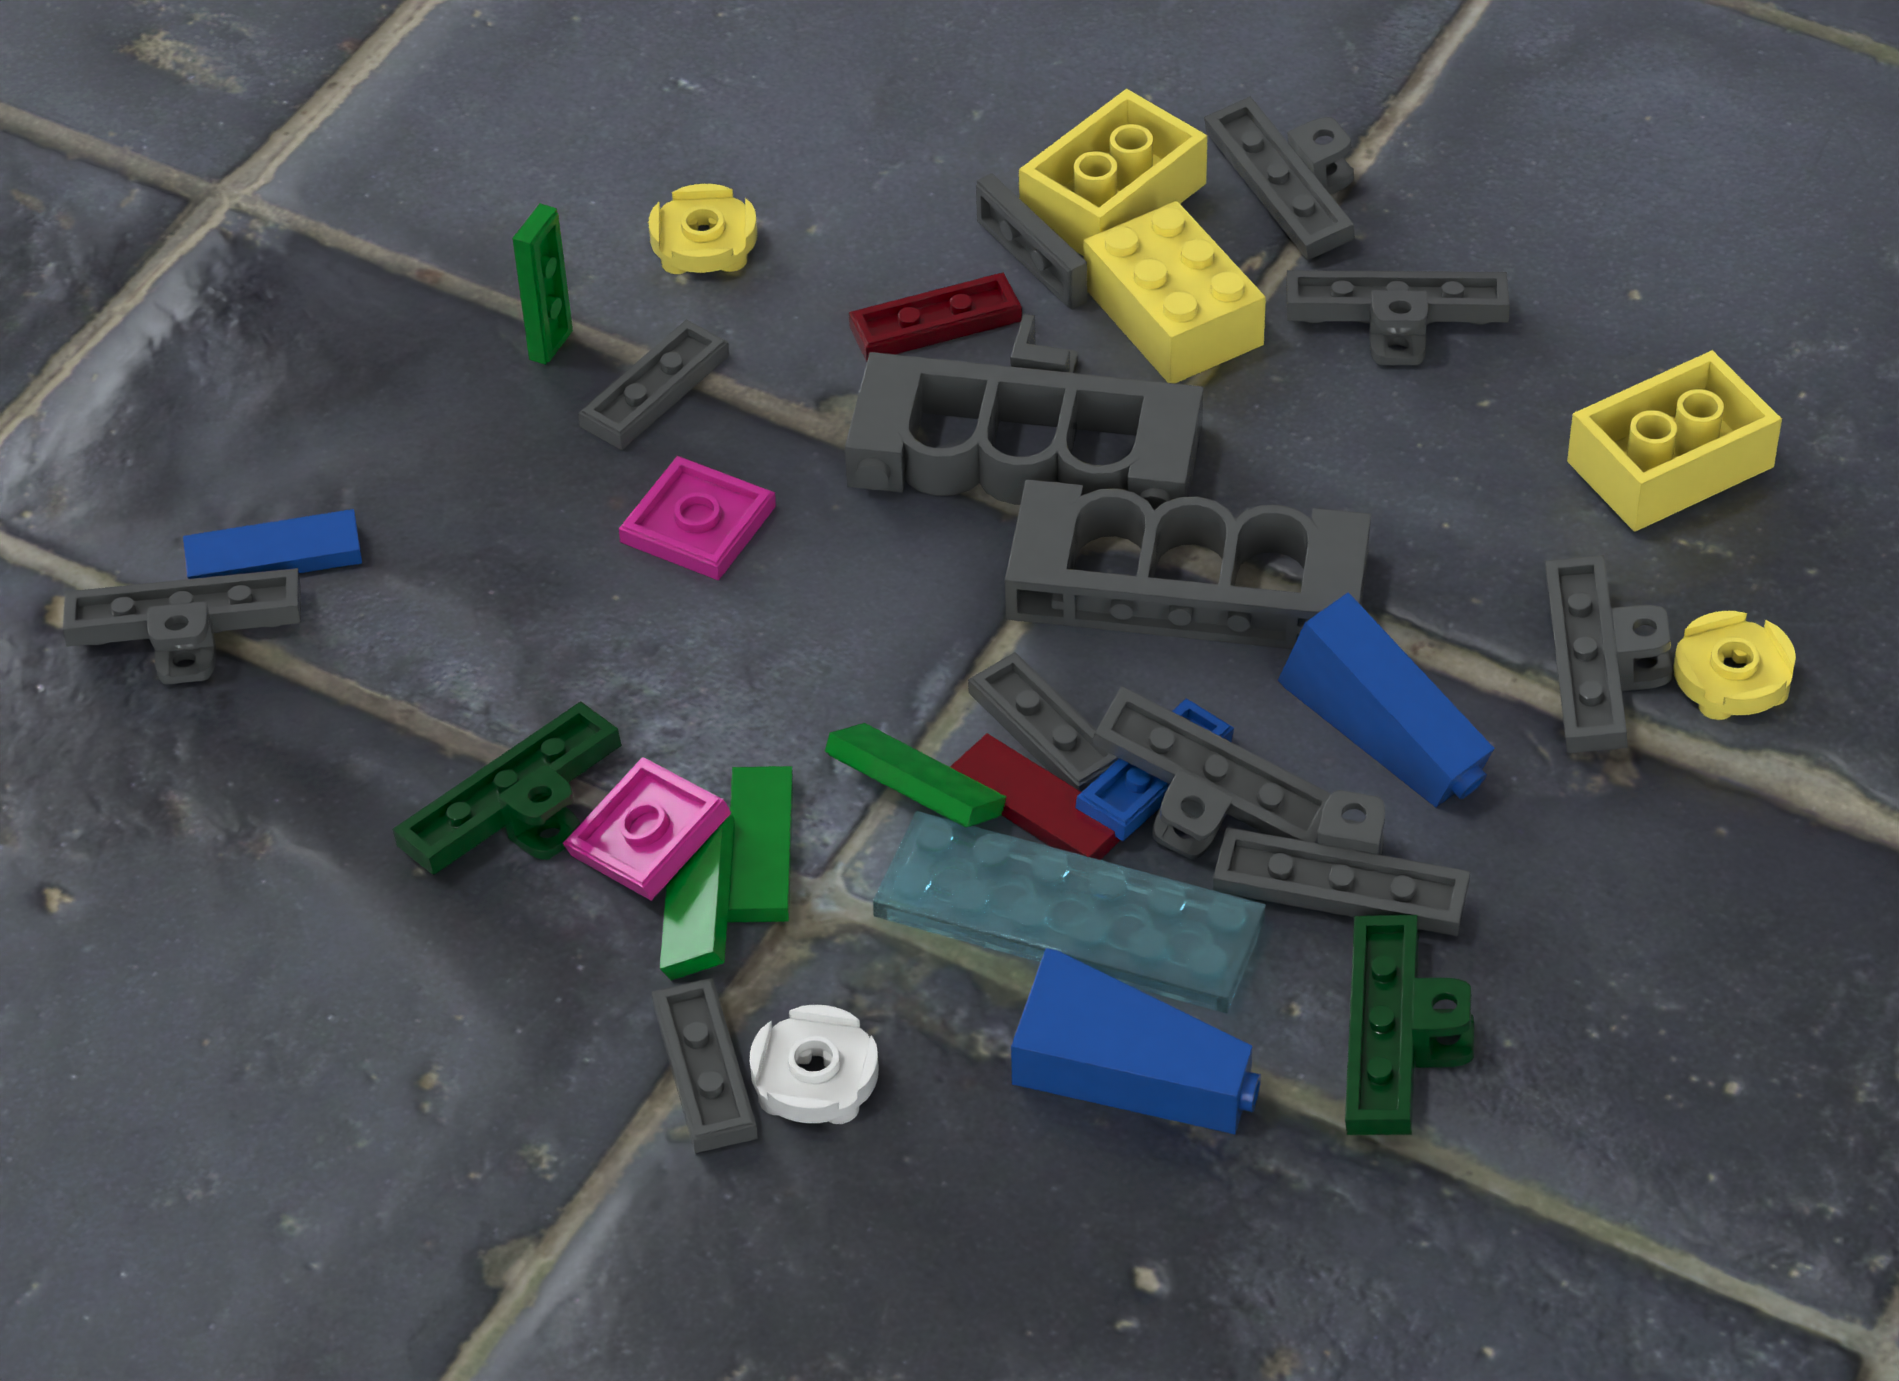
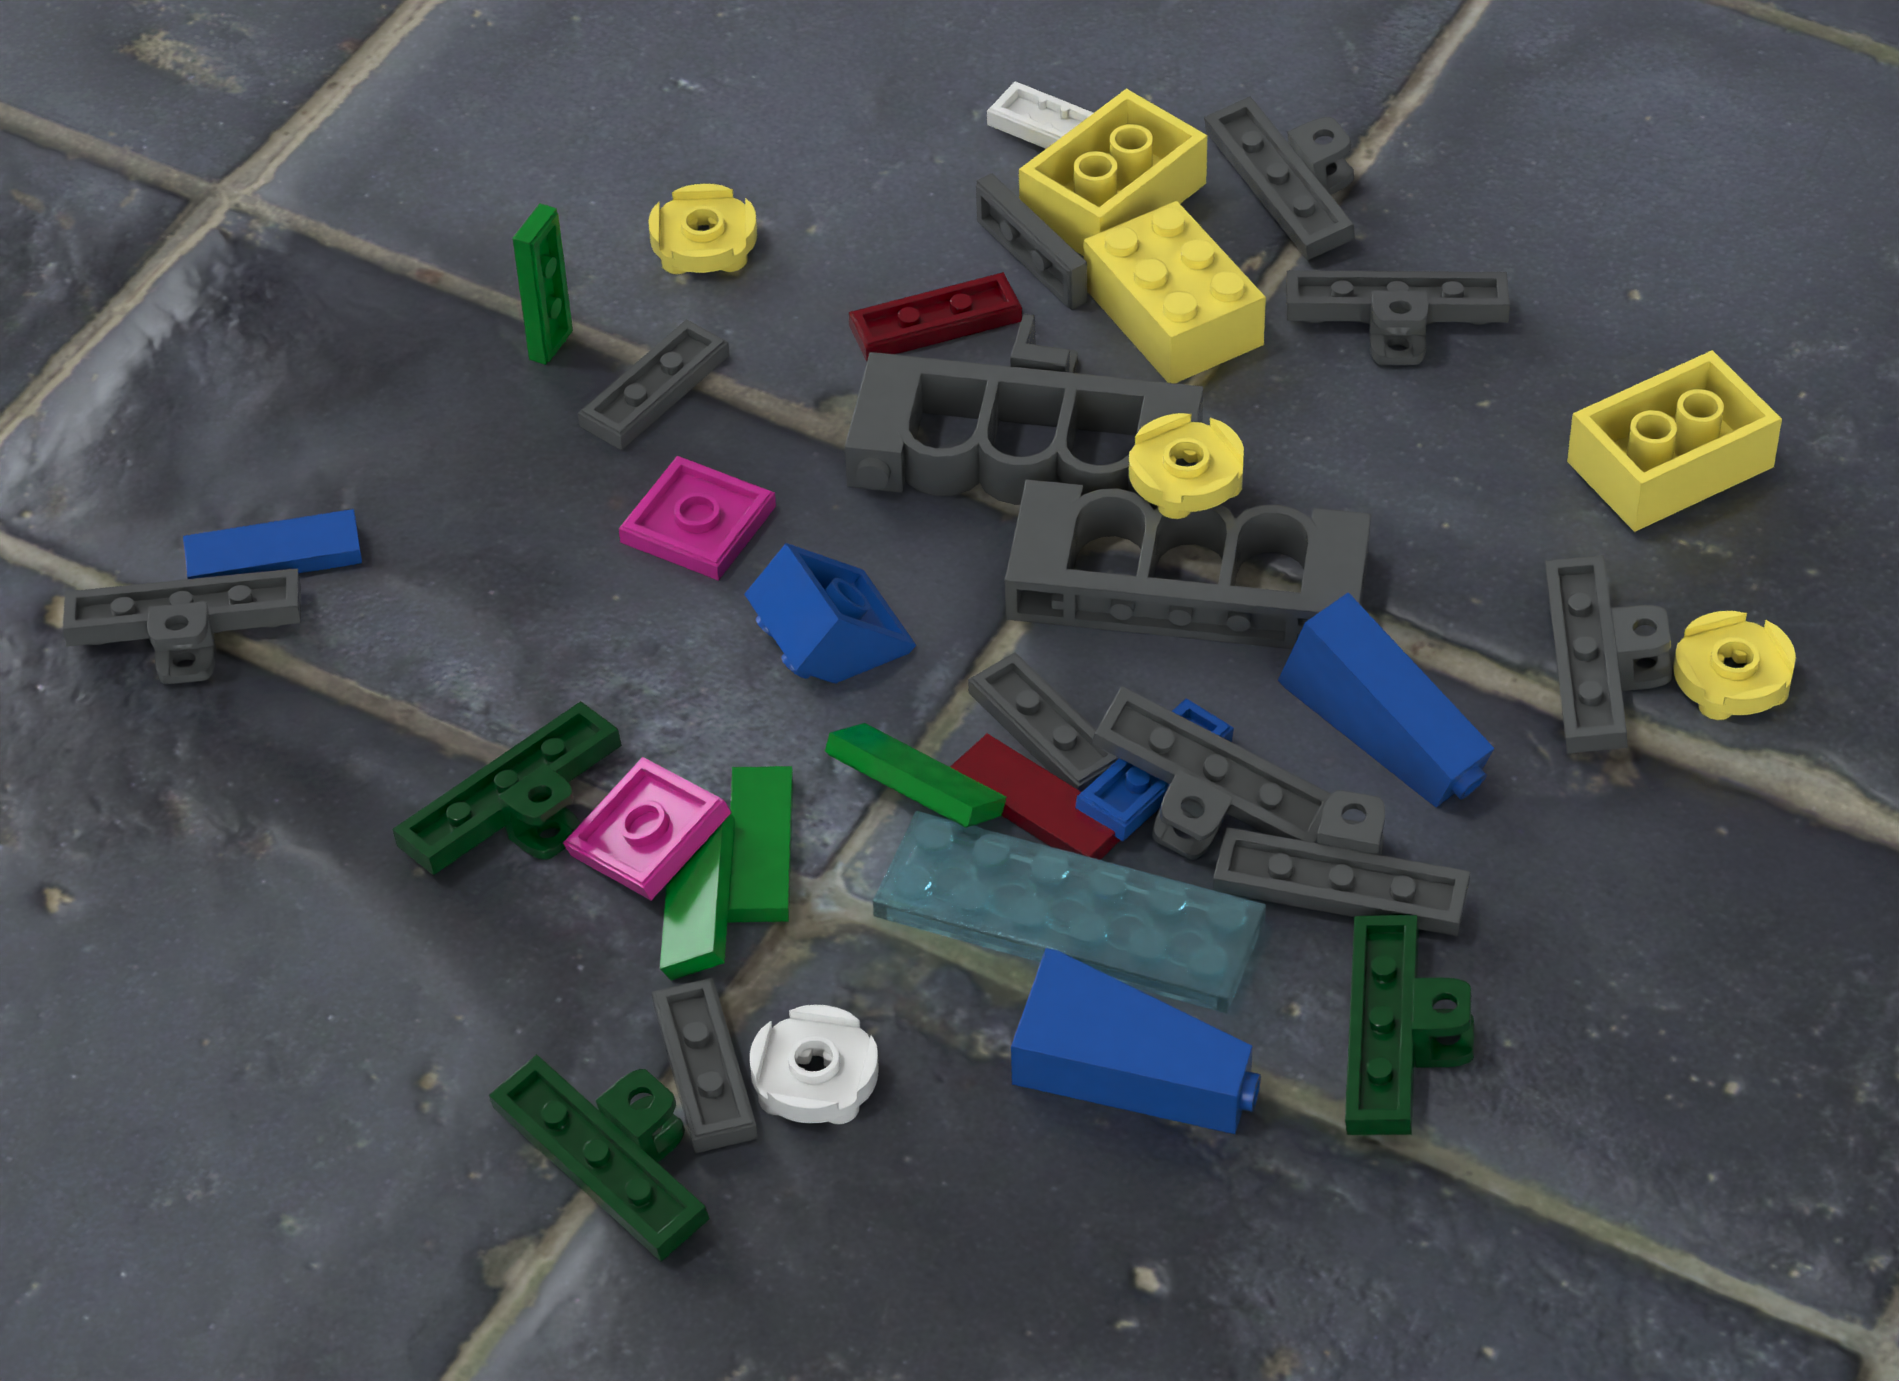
none -> dark green plate [489,1054,710,1262]
none -> blue slope [744,543,916,684]
none -> white plate [987,81,1093,149]
none -> light yellow plate [1129,413,1244,519]

